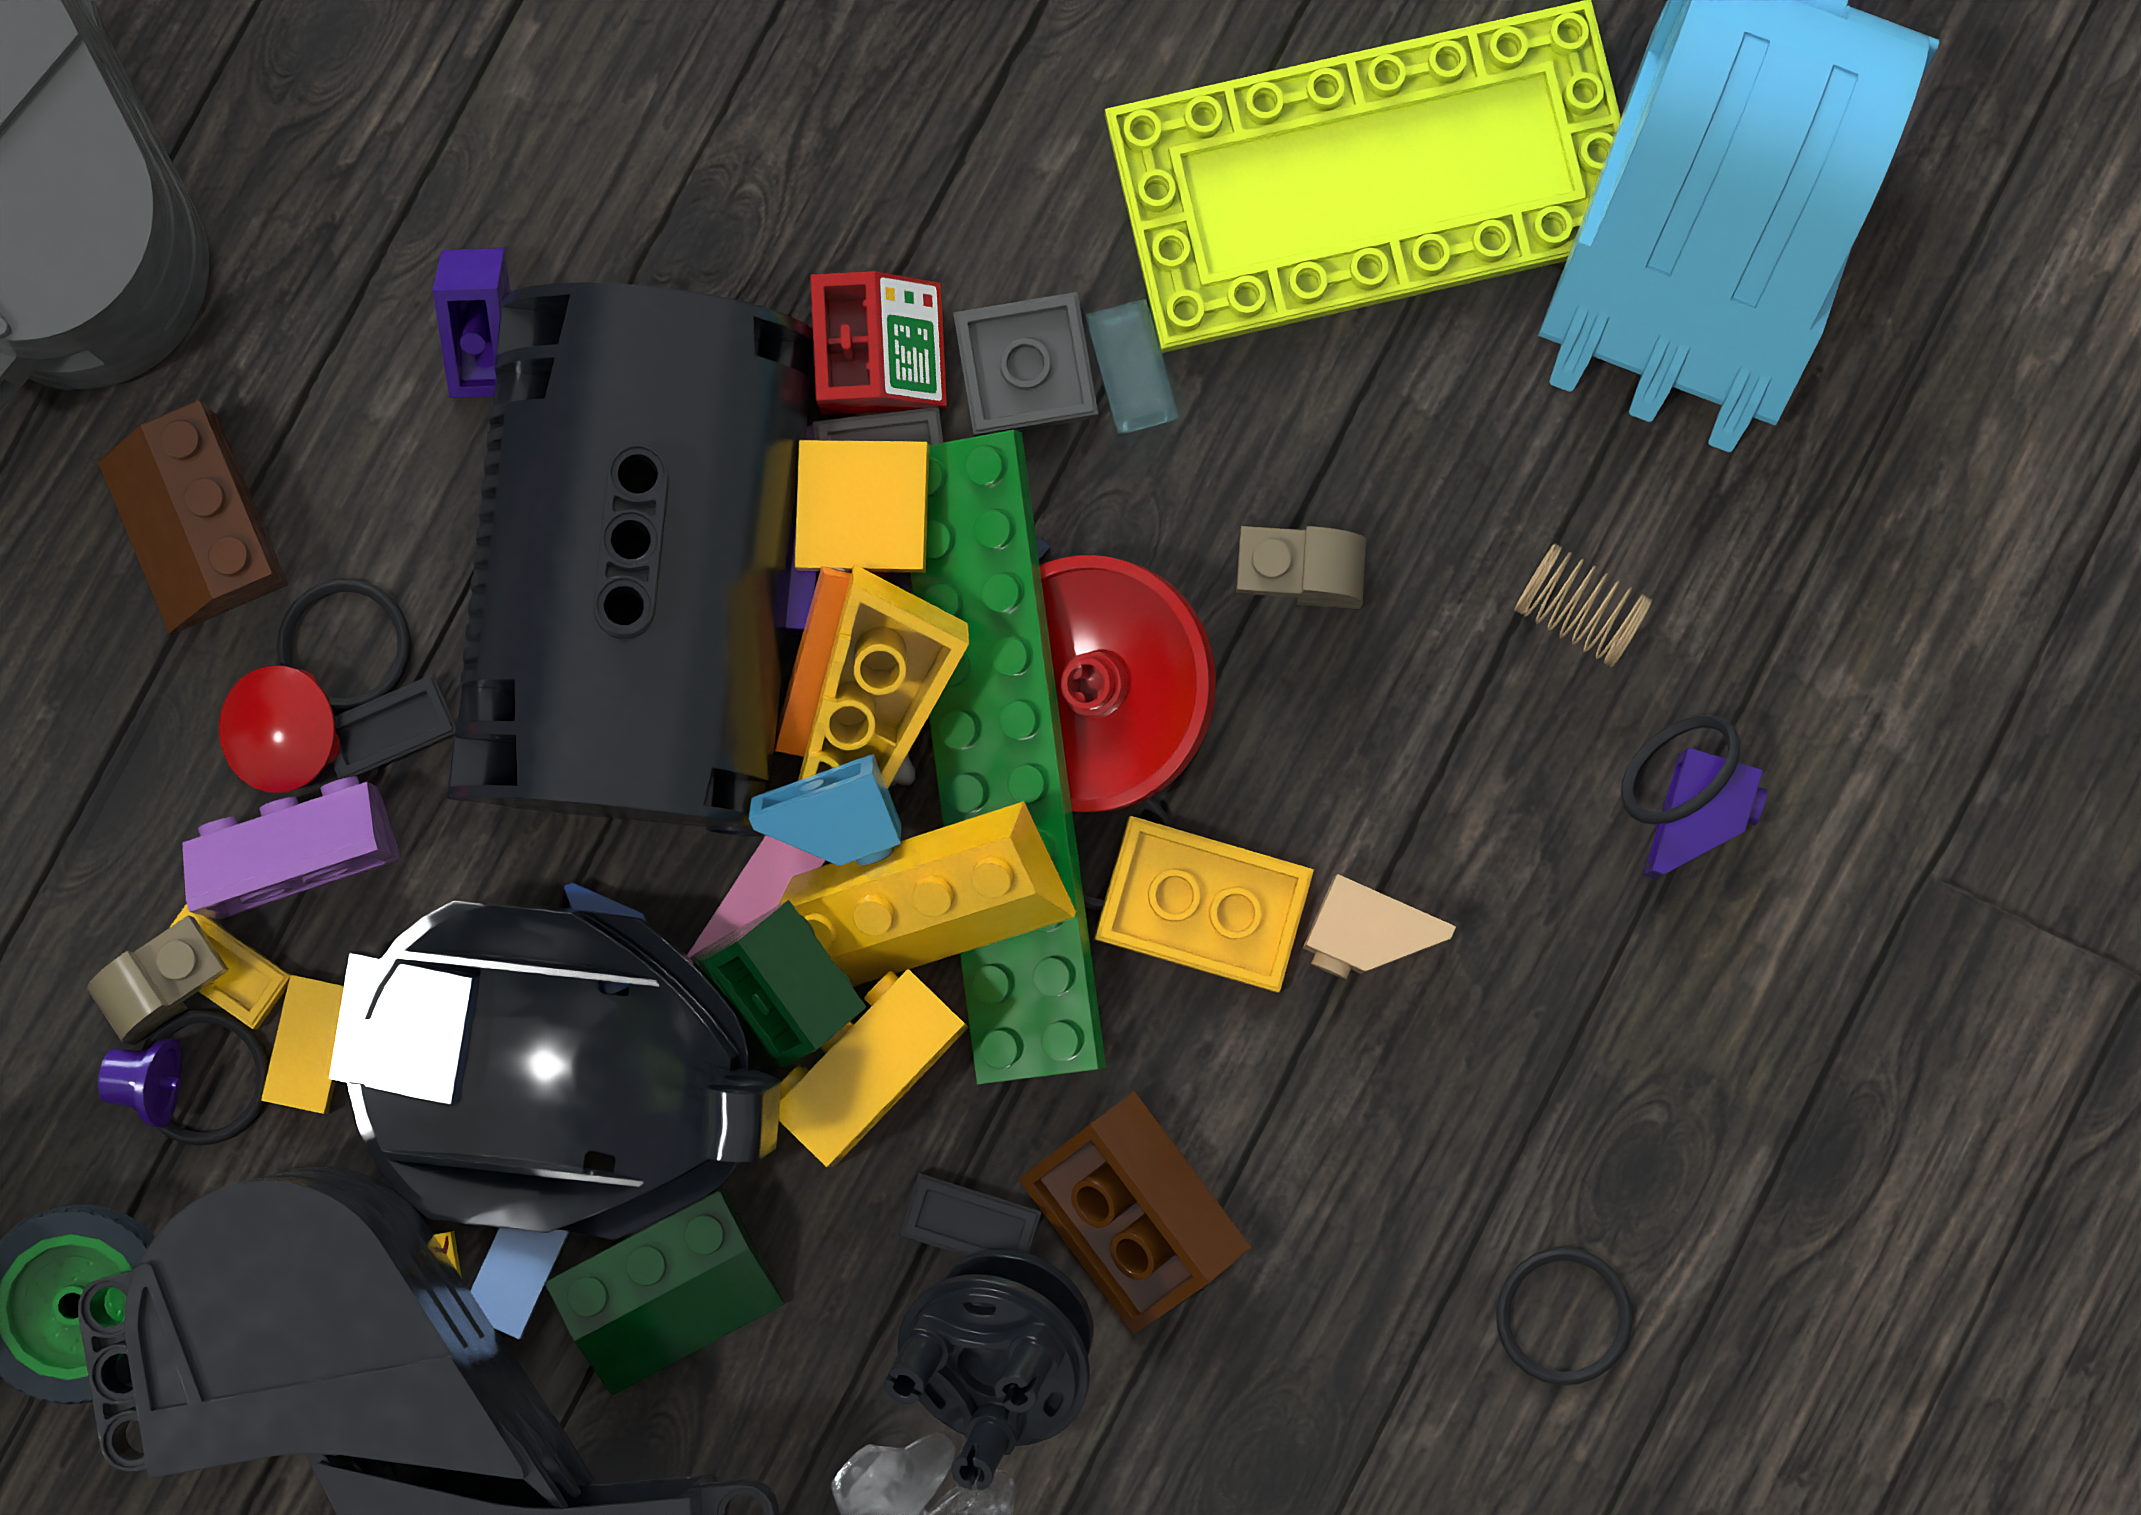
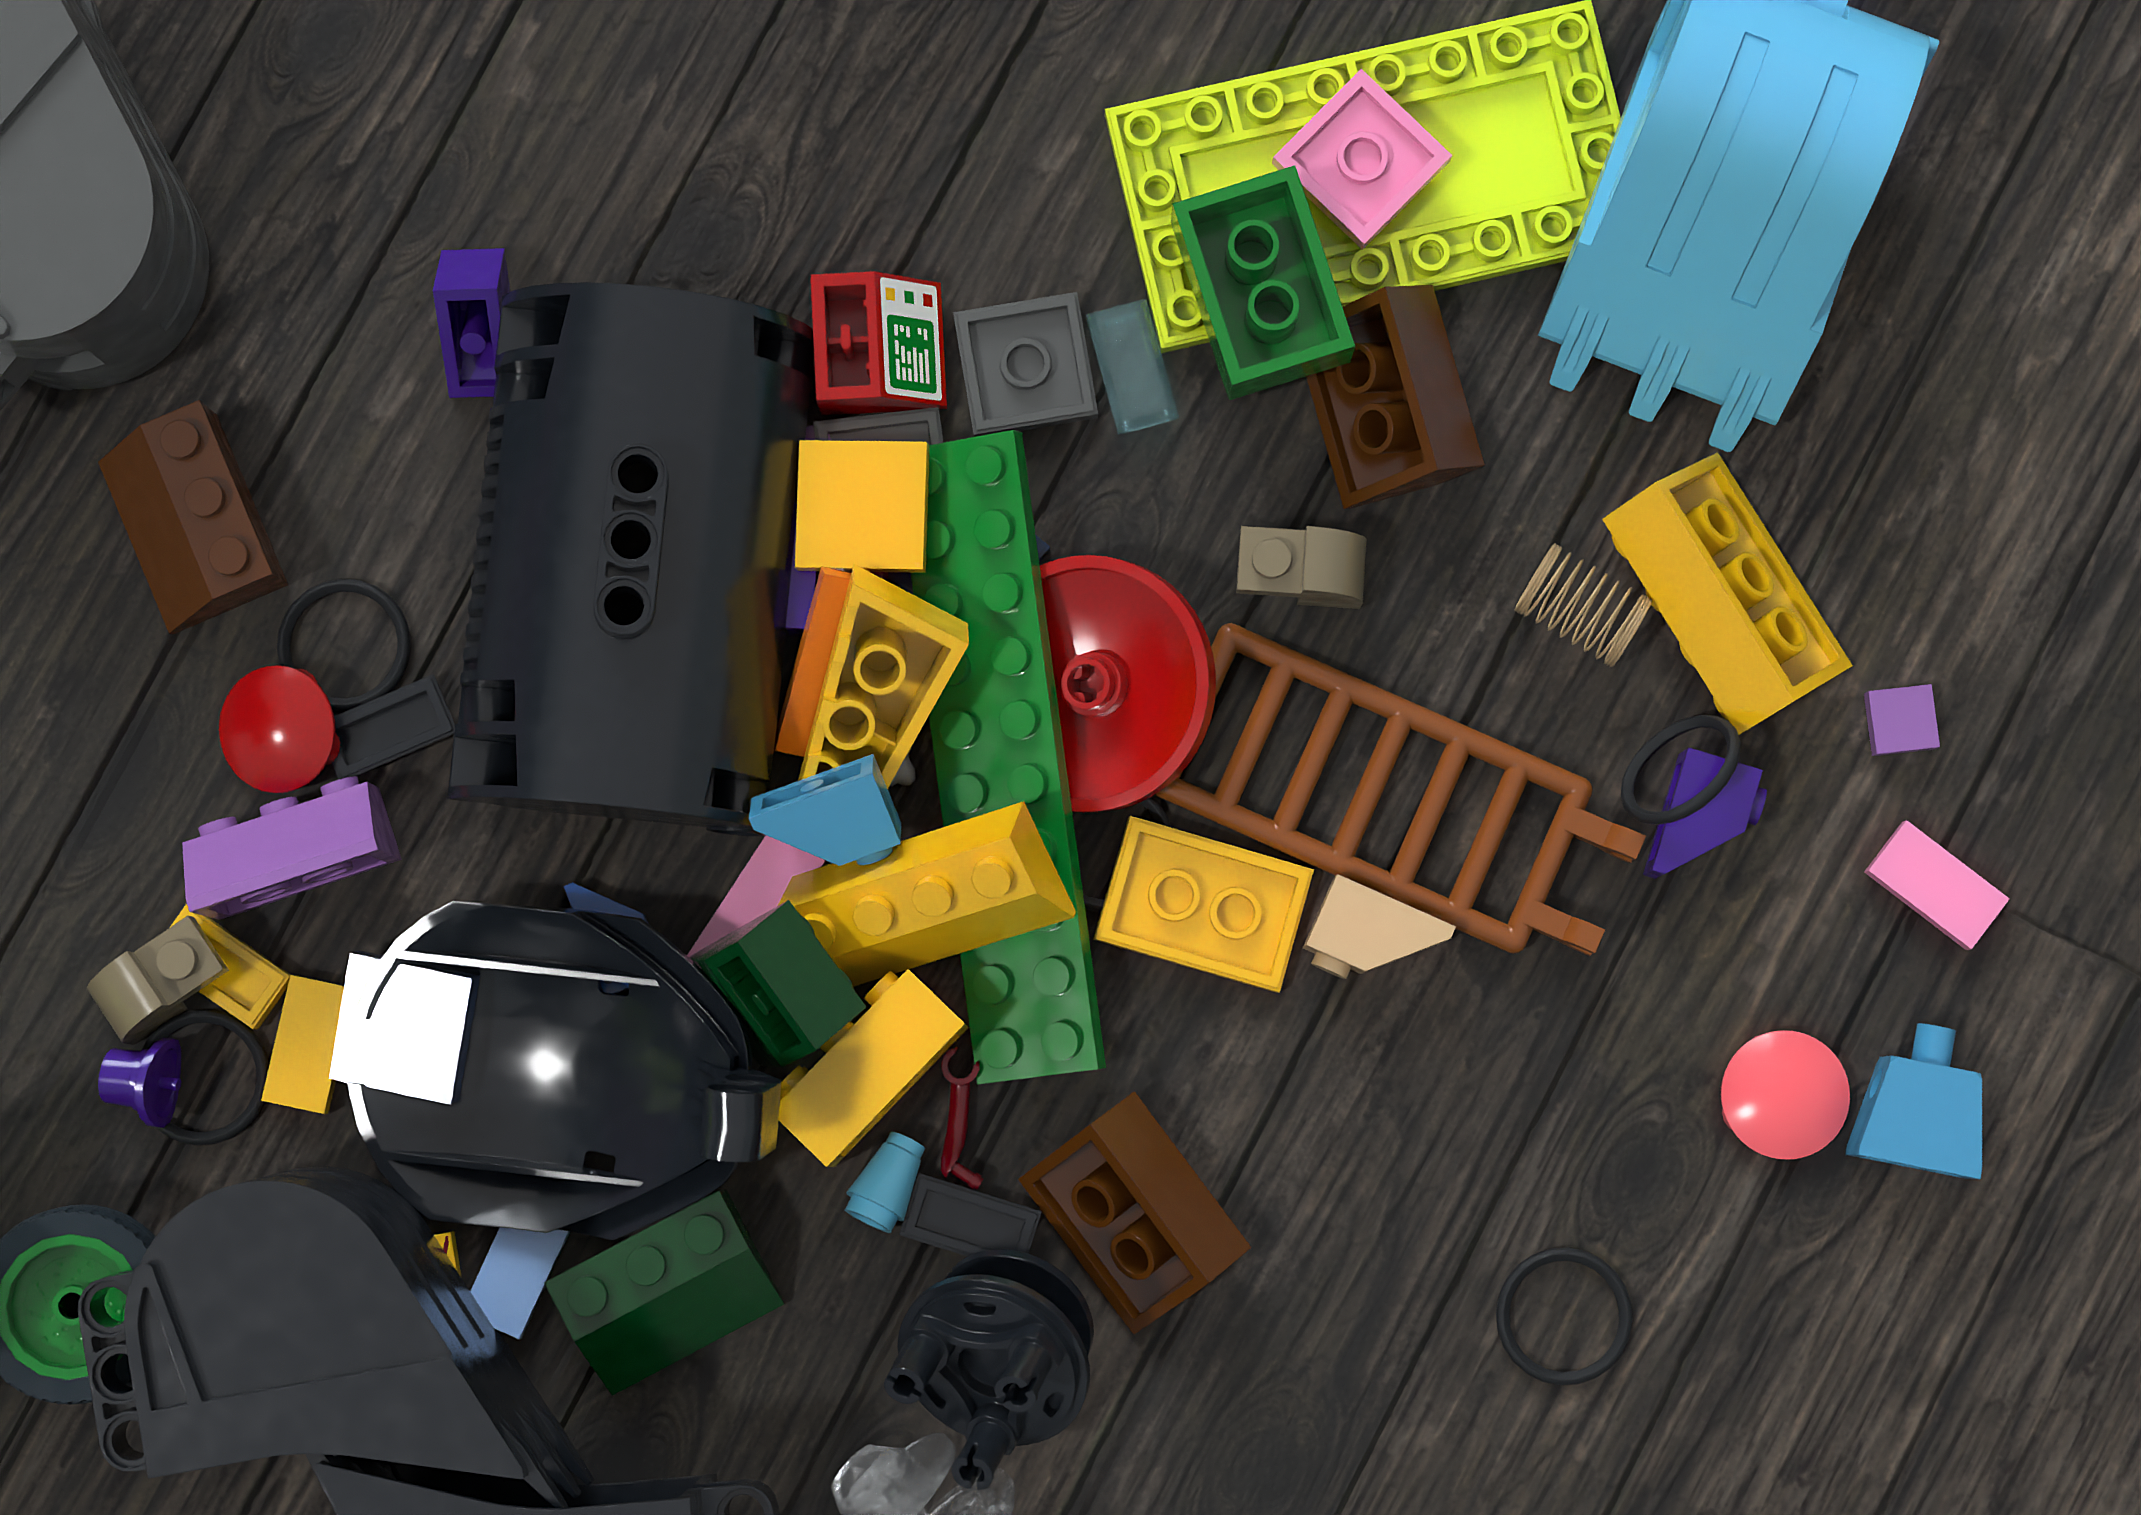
none -> medium azure cone [845,1131,925,1233]
none -> dark red piece [941,1047,983,1190]
none -> dark orange bar [1155,623,1646,956]
none -> green brick [1171,165,1355,400]
none -> bright pink plate [1272,69,1452,250]
none -> reddish brown slope [1306,285,1485,509]
none -> yellow slope [1602,452,1853,735]
none -> coral dish [1721,1030,1850,1160]
none -> dark azure torso [1845,1023,1982,1179]
none -> medium lavender tile [1864,684,1940,756]
none -> bright pink tile [1864,820,2009,950]

